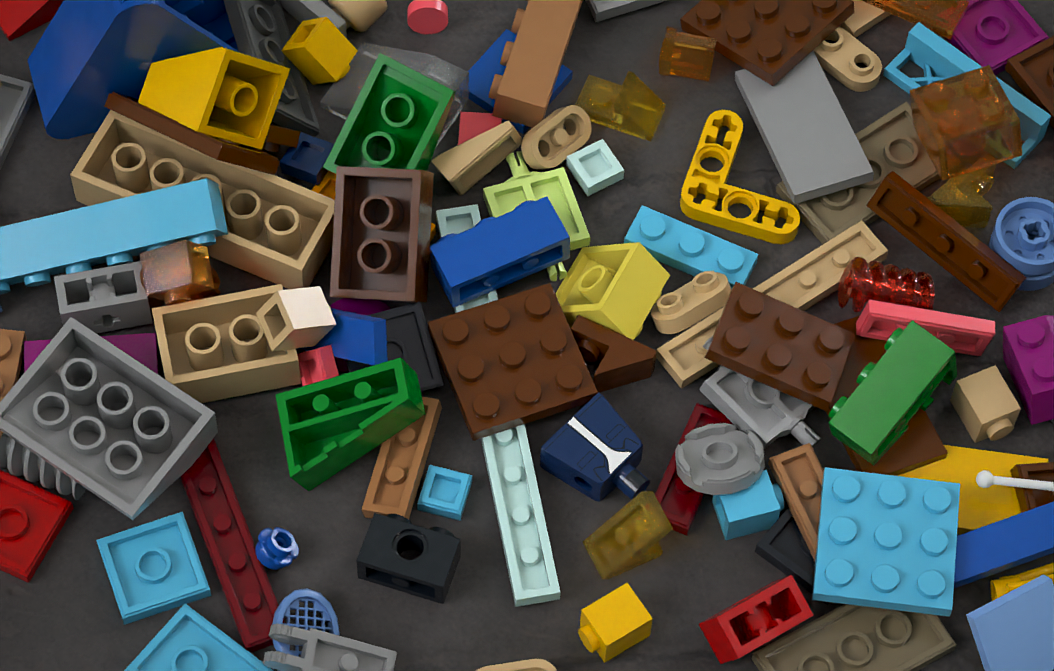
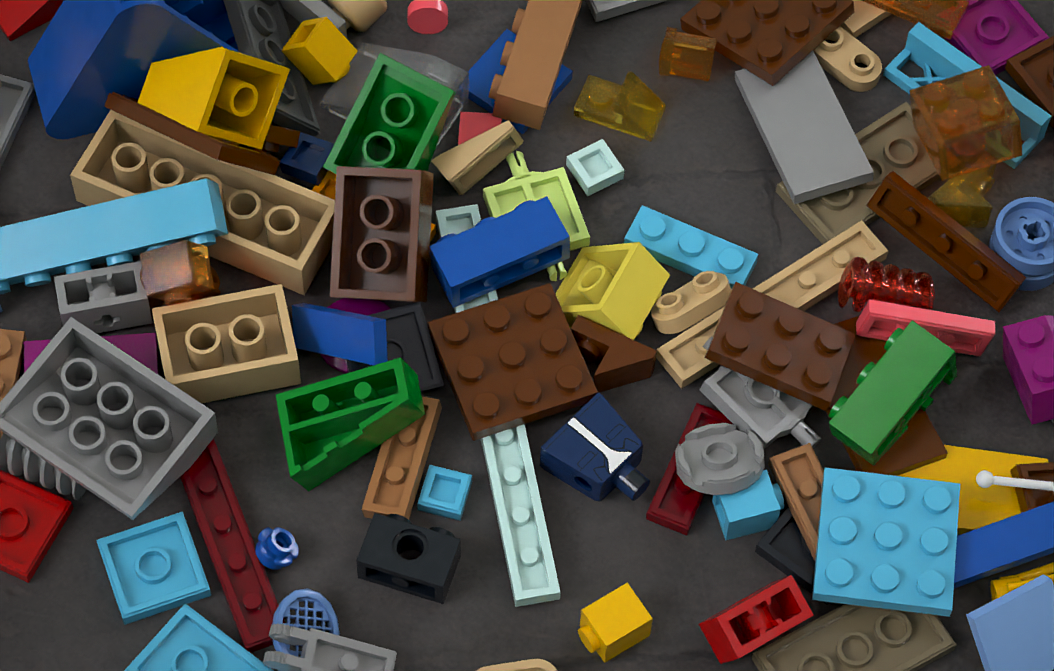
tan brick [256,286,336,351] -> none
coral tile [297,345,339,386] -> none
tan plate [521,105,591,170] -> none
clear yellow slope [583,491,673,580] -> none
yellow beam [680,109,800,245] -> none
tan brick [950,365,1021,443] -> none

